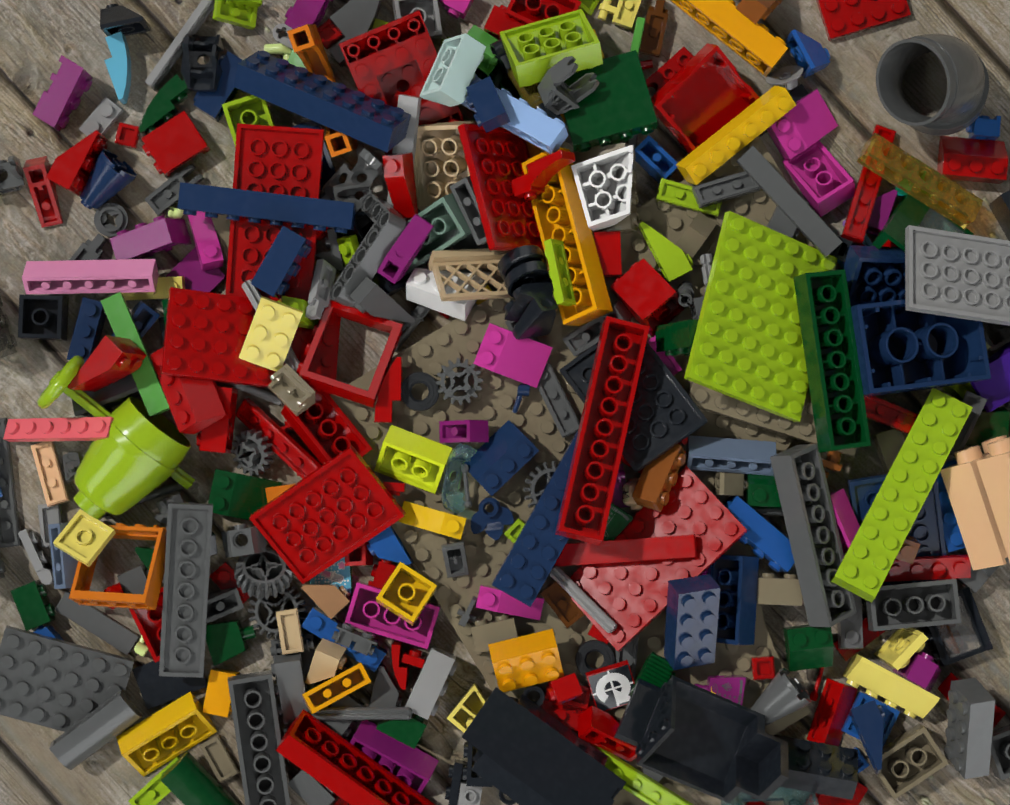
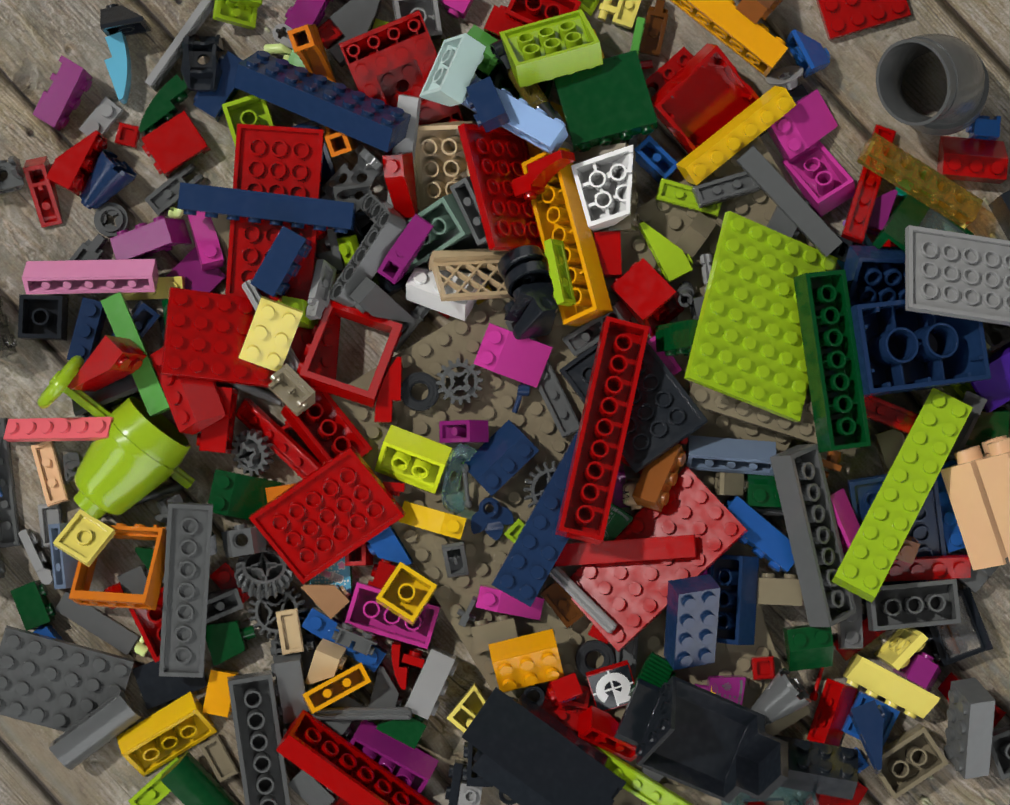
dark grey piece [537,56,600,115] -> none

